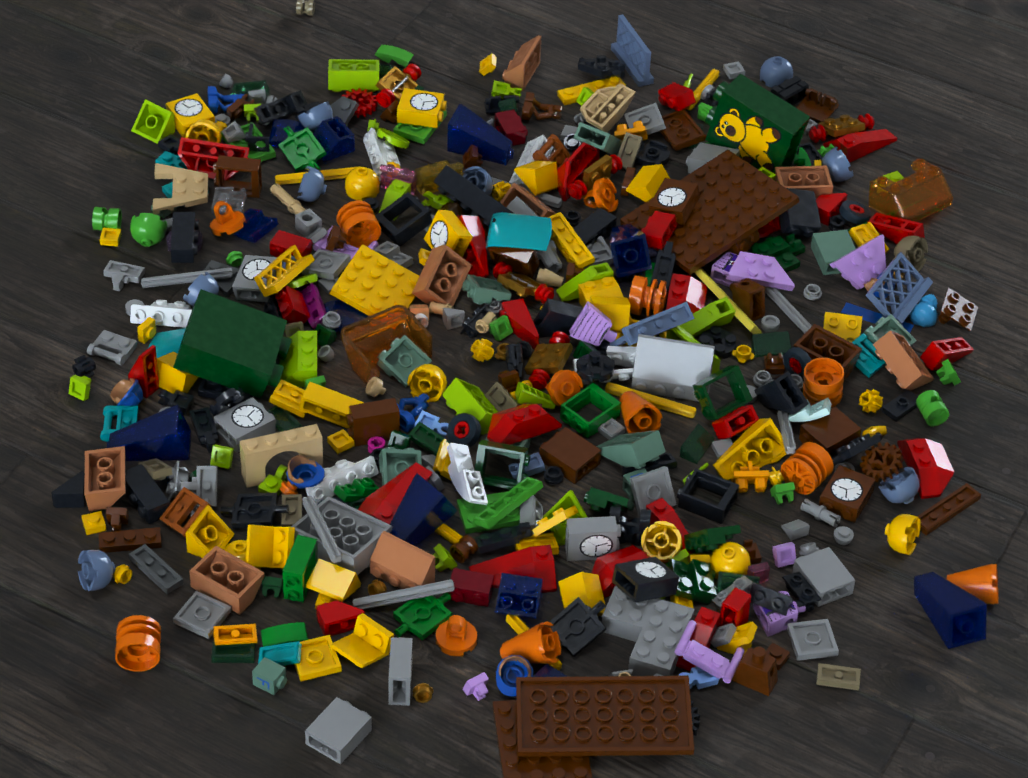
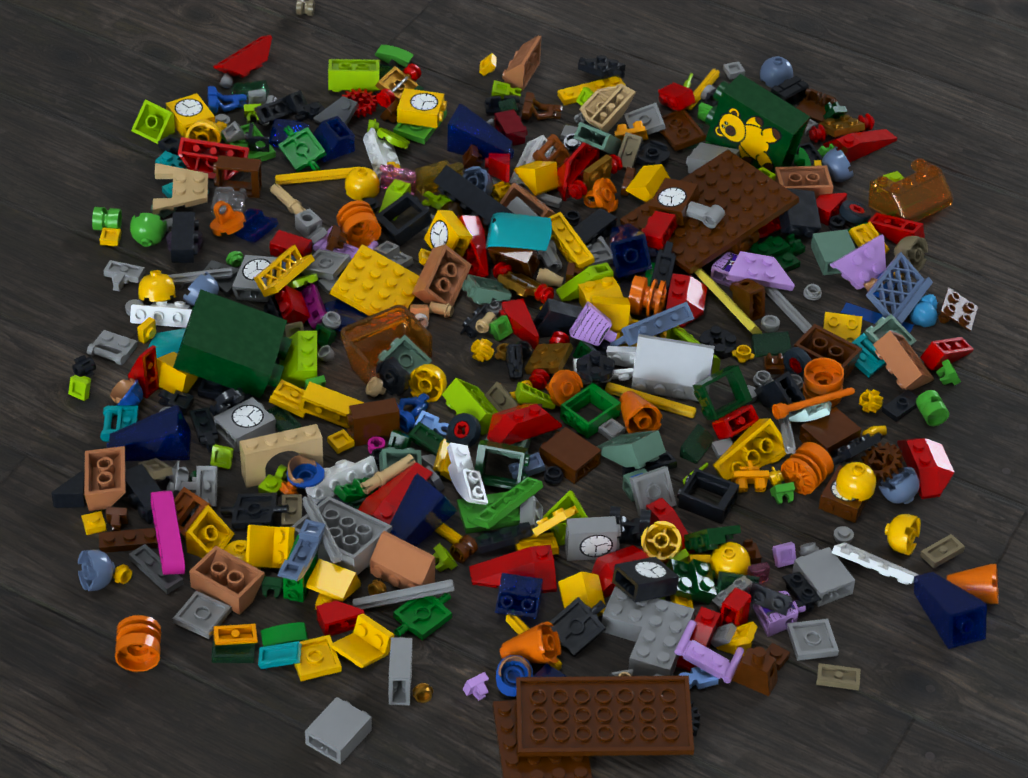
reddish brown plate [226,94,255,121] -> none
sand green brick [252,657,287,695] -> none
sand blue cylinder [296,166,327,202] -> none
sand blue cylinder [297,101,333,133] -> none
orange tile [436,615,477,656] -> none
light grey slope [442,308,465,330] -> none
dark red brick [448,568,494,607] -> none
reddish brown tile [498,370,520,392] -> none
dark green plate [584,487,635,515] -> none
sand blue fence [611,14,654,87] -> none
lime slope [679,297,736,337] -> none
light grey slope [781,519,810,541] -> none
light grey pin [800,499,841,528] -> none
reddish brown tile [918,483,981,535] -> none
none -> yellow cylinder [138,270,176,302]
none -> dark pink beam [151,490,185,575]
none -> red wedge [213,35,272,77]
none -> sand blue slope [278,519,326,581]
none -> tan pin [360,454,416,494]
none -> black plate [376,357,411,396]
none -> red slope [485,153,510,182]
none -> light grey piece [686,201,725,228]
none -> orange piece [772,387,855,420]
none -> dark green tile [823,102,848,120]
none -> white wing [832,542,919,585]
none -> yellow cylinder [836,462,876,501]
none -> dark tan plate [920,534,965,568]

